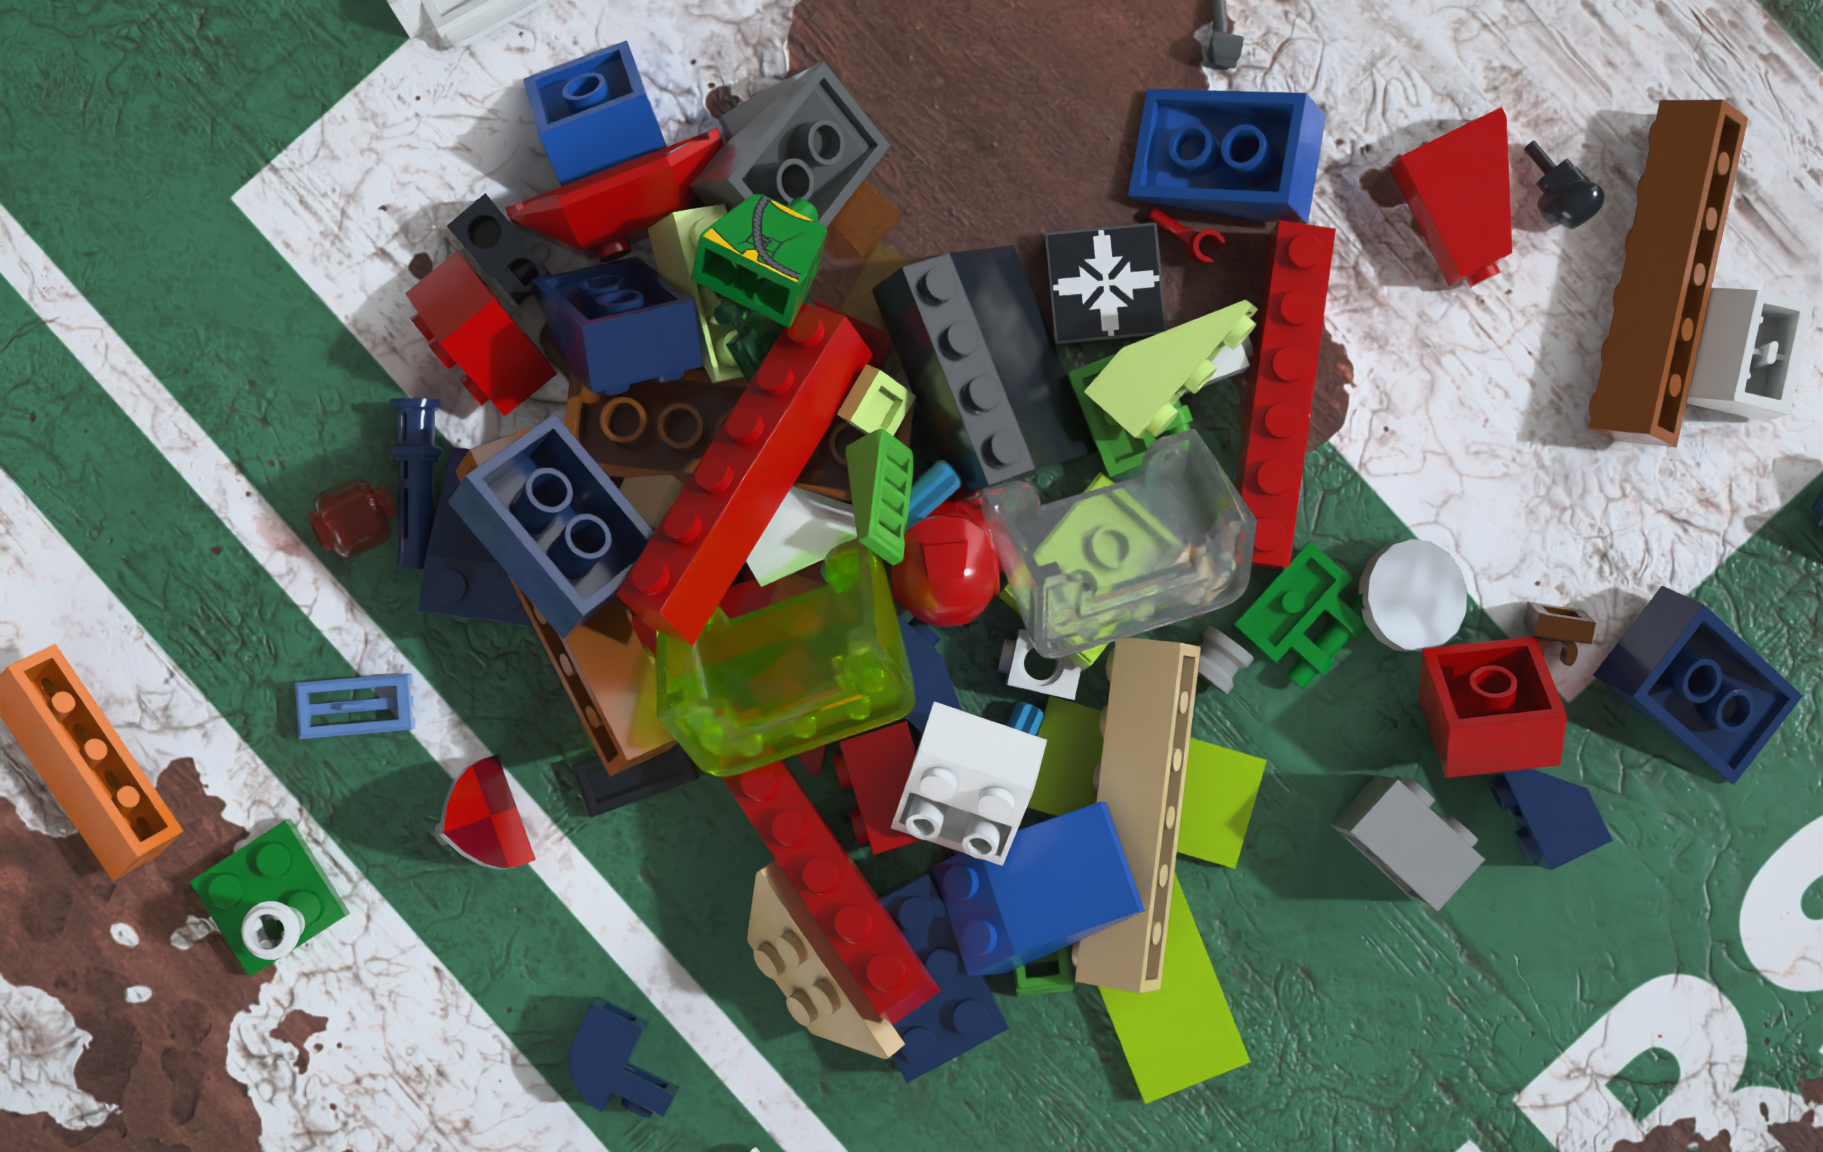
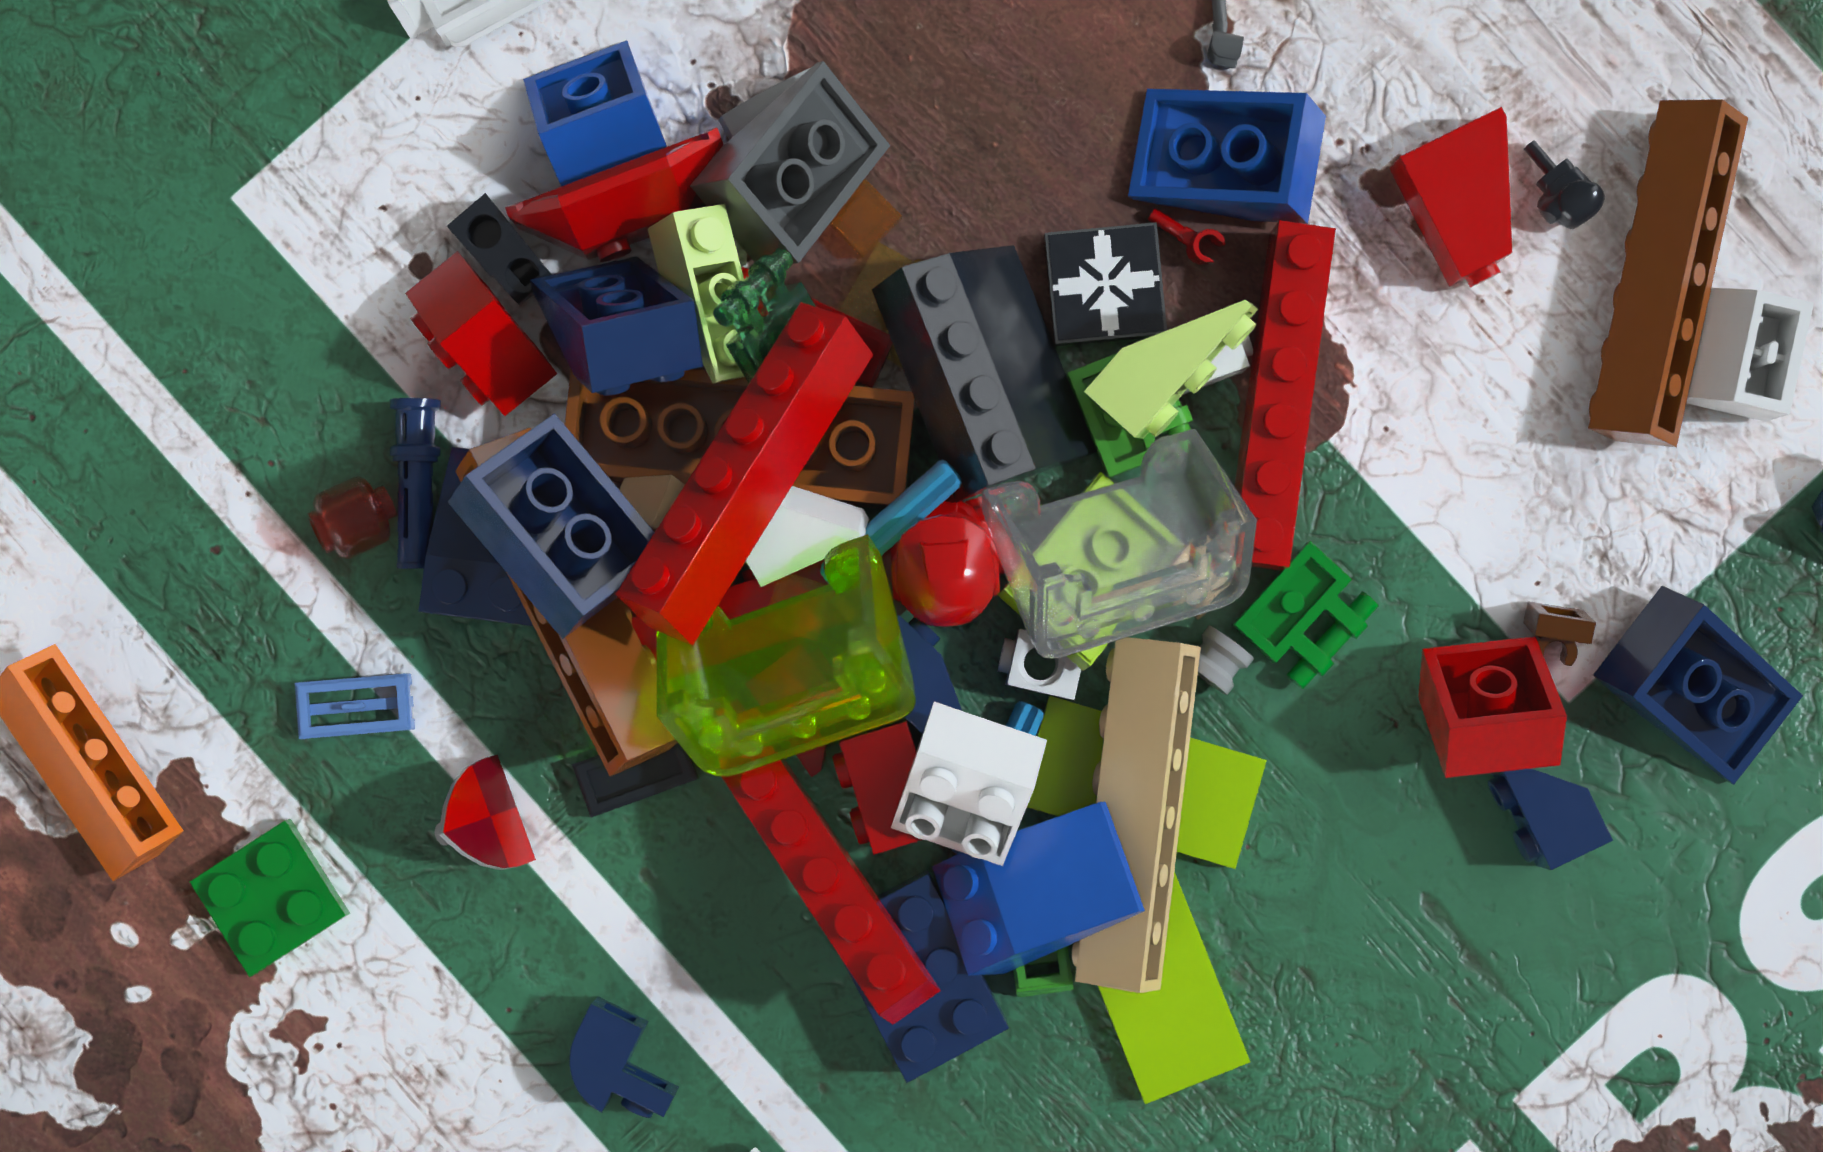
white cone [241,901,305,960] -> none
green torso [691,194,828,328] -> none
tan wing [747,859,905,1059] -> none
yellowish green plate [837,364,916,436] -> none
bright green slope [845,429,913,566] -> none
light grey brick [1331,775,1485,911] -> none
tile [1359,539,1467,652] -> none

